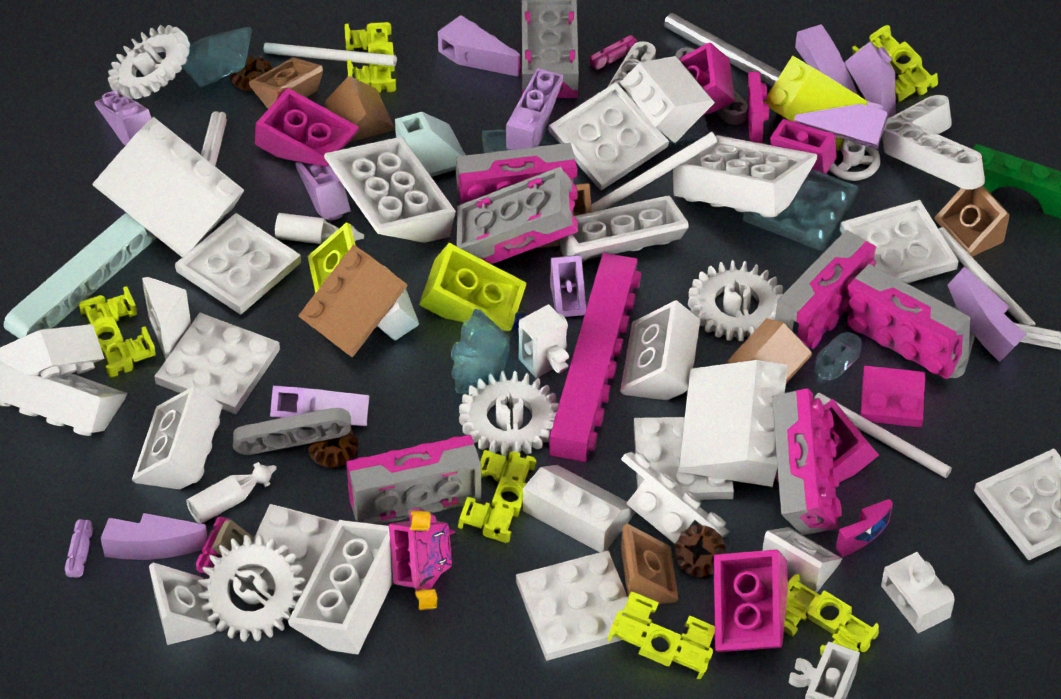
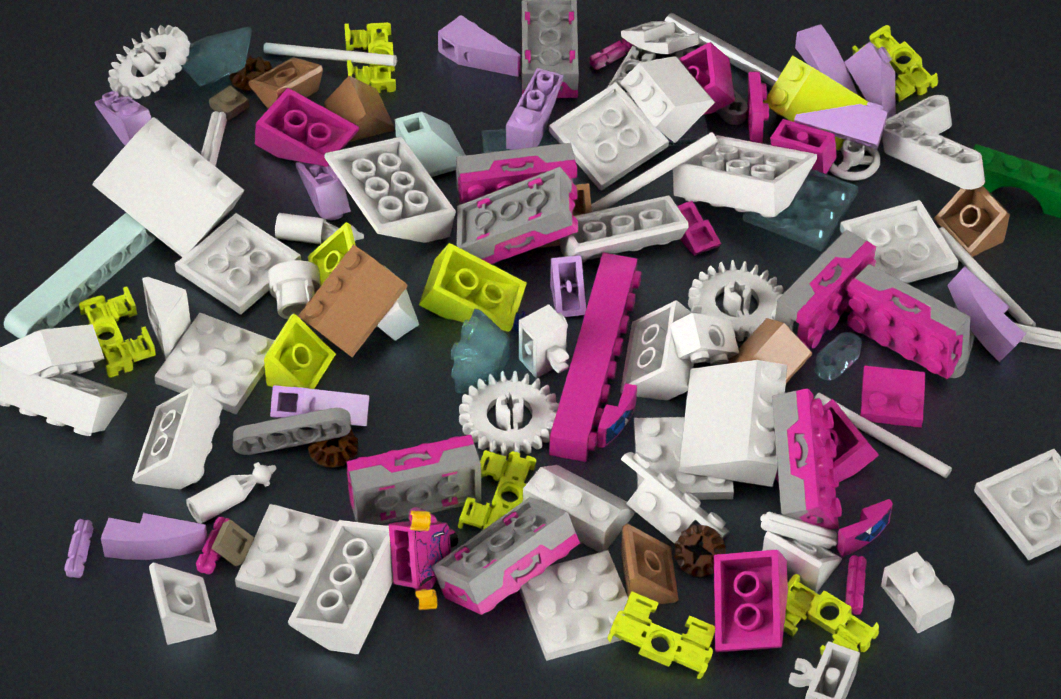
white gear [198,535,305,642] -> none
none -> dark tan plate [209,85,249,121]
none -> neon yellow slope [264,313,336,389]
none -> white piece [268,260,321,319]
none -> light grey piece [432,497,580,615]
none -> dark pink slope [597,383,637,448]
none -> white slope [621,21,699,54]
none -> white brick [670,313,739,366]
none -> dark pink slope [677,201,721,256]
none -> white axle [760,511,838,549]
none -> dark pink axle [845,555,867,615]

